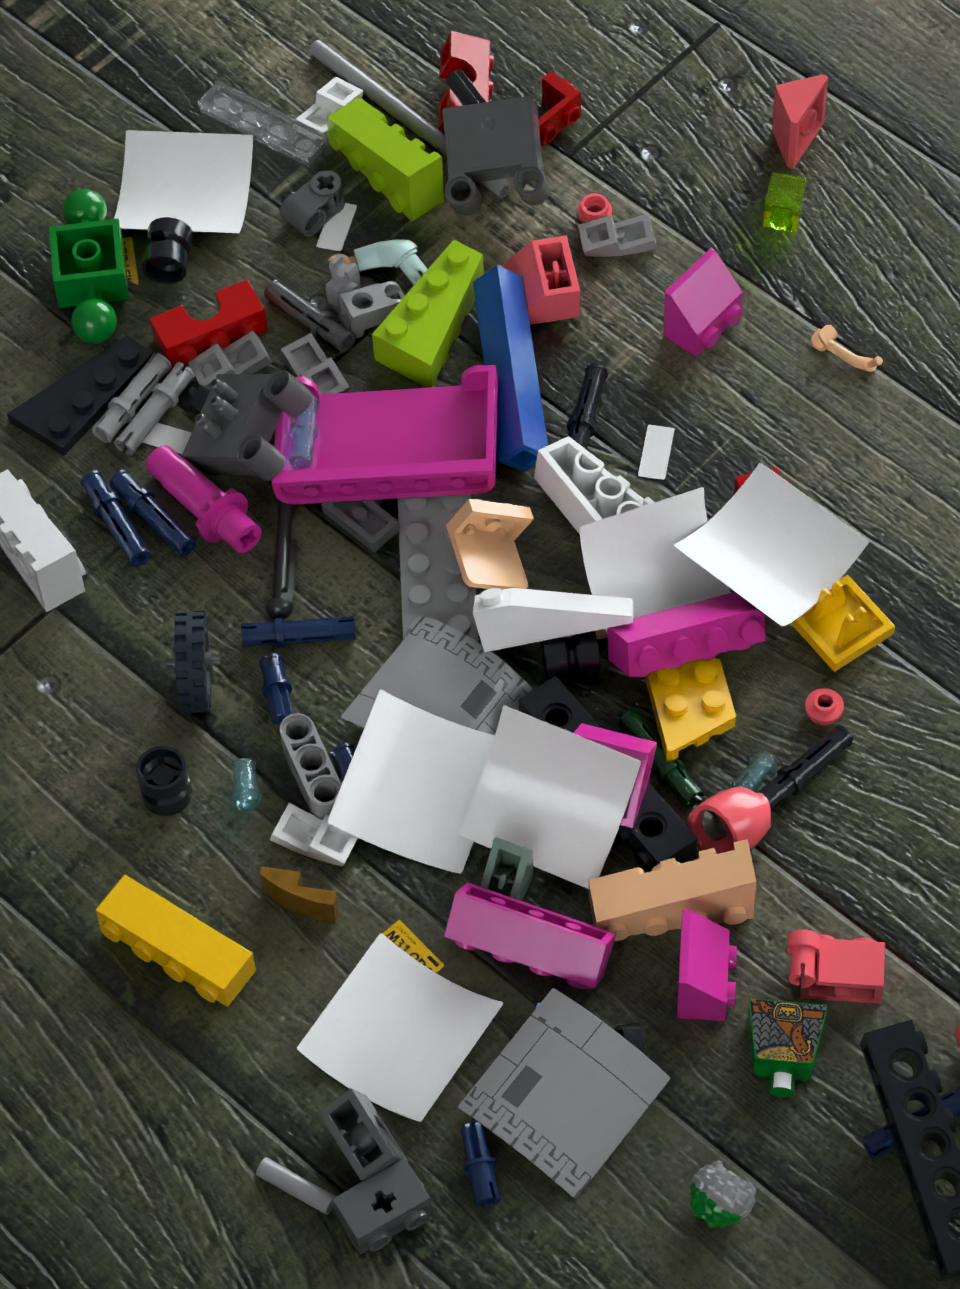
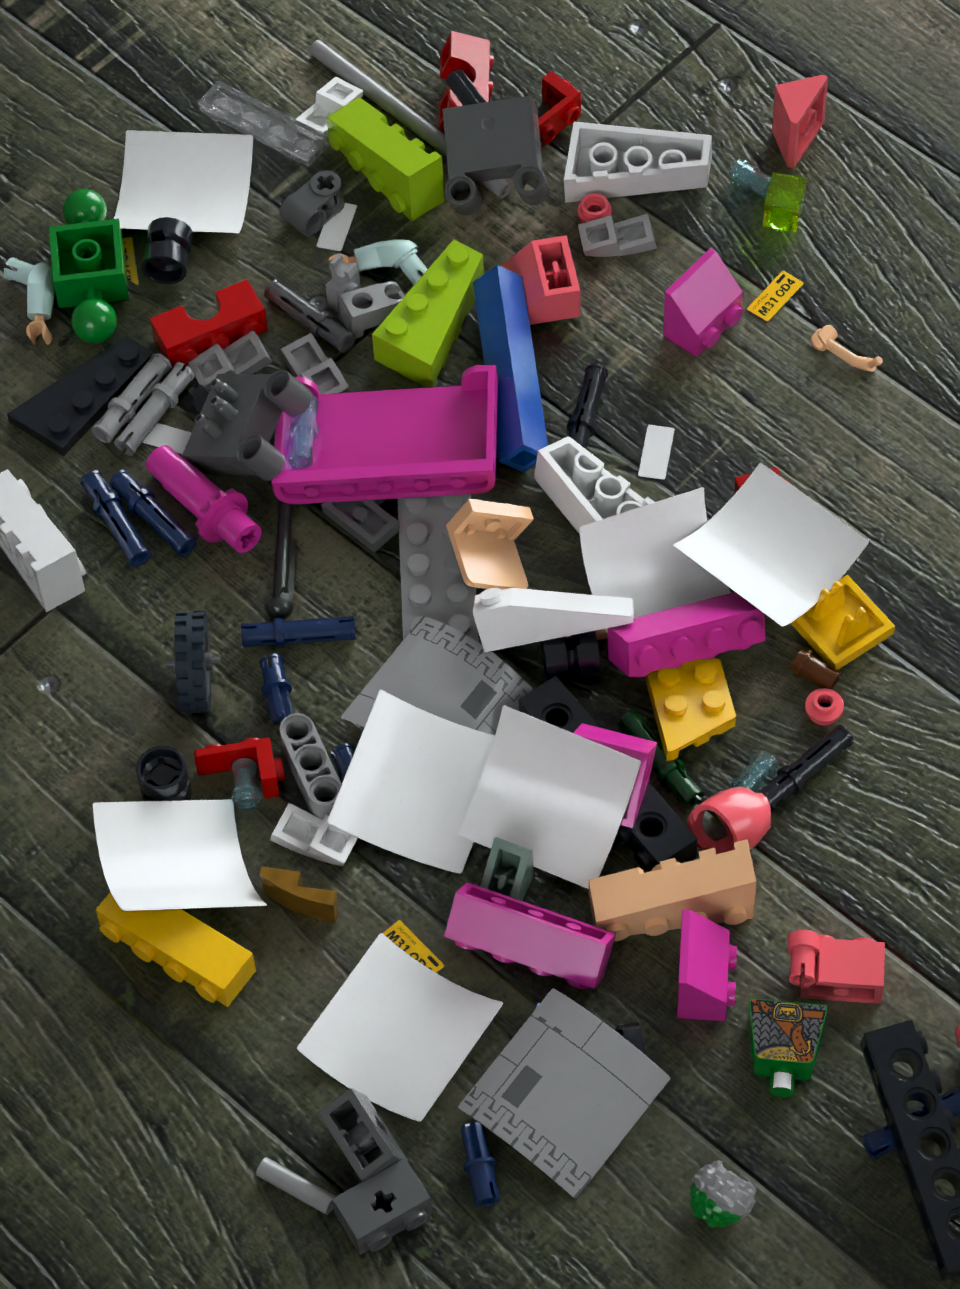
none -> light aqua arm [4,257,55,346]
none -> white sticker [93,799,267,911]
none -> red bracket [194,737,285,799]
none -> white wedge [564,122,712,203]
none -> clear light blue pin [729,159,775,198]
none -> yellow sticker [747,271,804,322]
none -> reddish brown pin [790,649,842,690]

